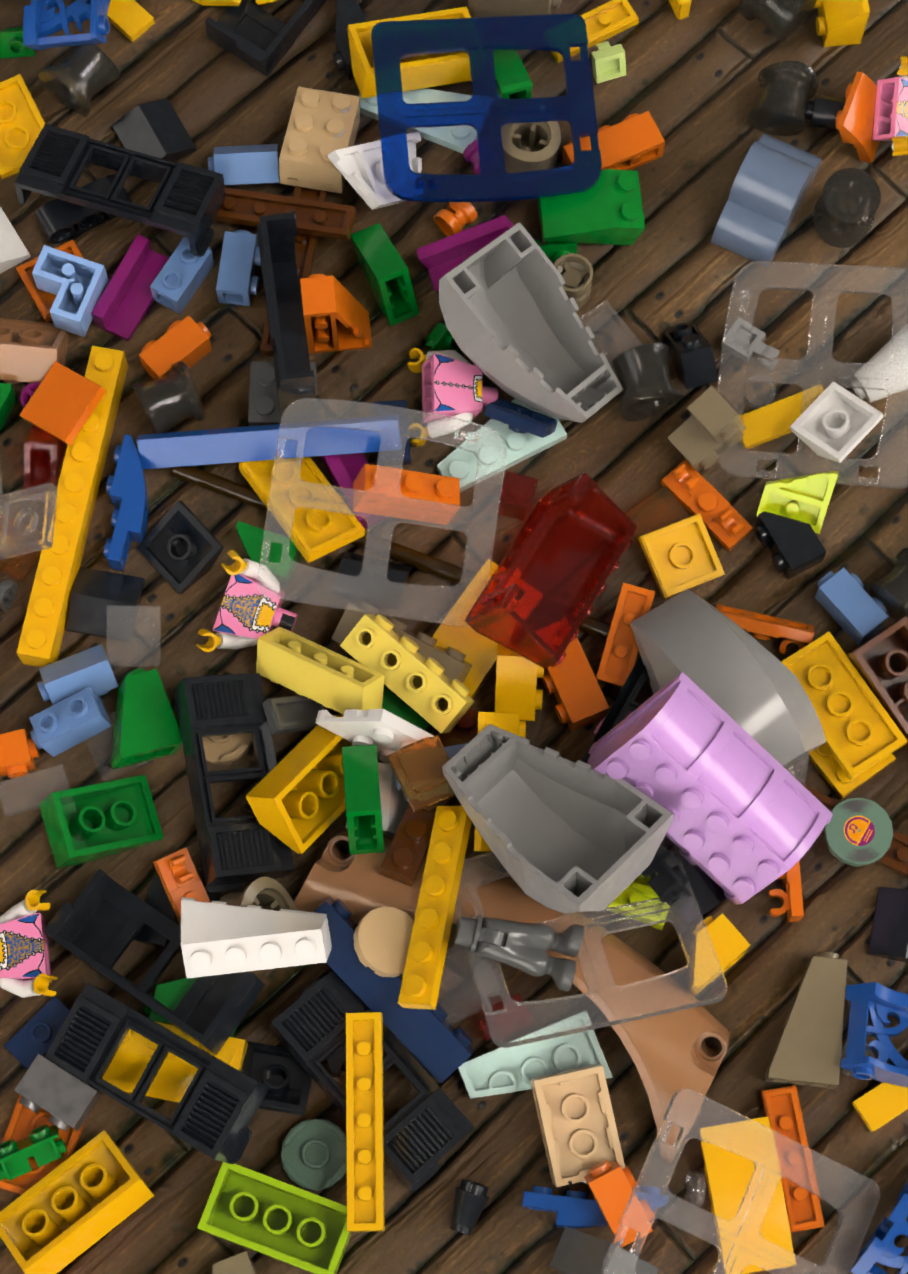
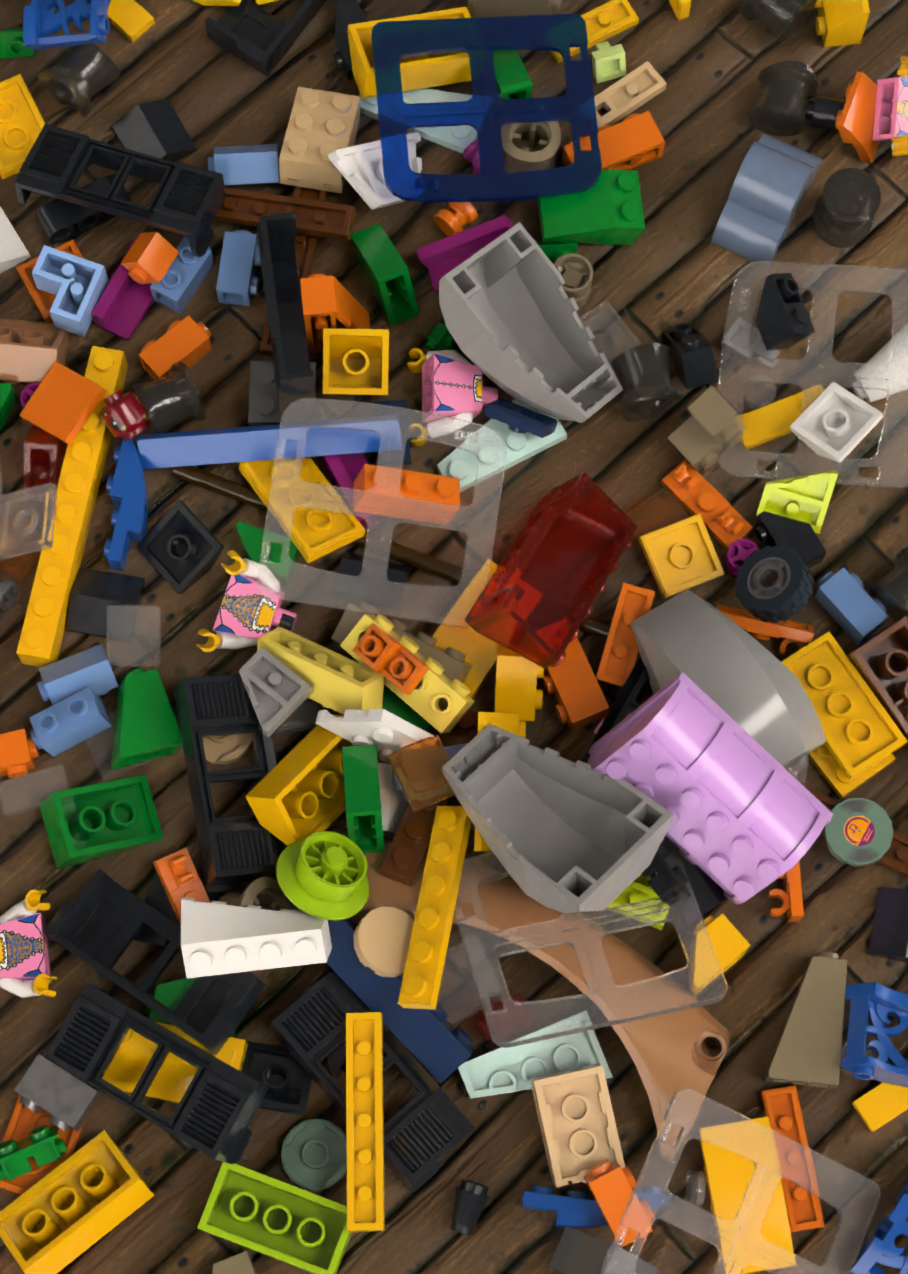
dark blue plate [4,996,70,1070] -> none
dark grey piece [454,915,584,992] -> none
clear red brick [497,471,538,522] -> none
none -> dark red head [100,390,149,441]
none -> orange brick [121,232,179,284]
none -> light grey wing [239,647,313,738]
none -> lime piece [276,831,369,920]
none -> yellow slope [323,328,389,395]
none -> orange slope [352,623,430,695]
none -> tan plate [578,61,667,133]
none -> magenta wheel [725,539,759,578]
none -> black wheel [735,545,814,623]
none -> black slope [755,273,815,351]

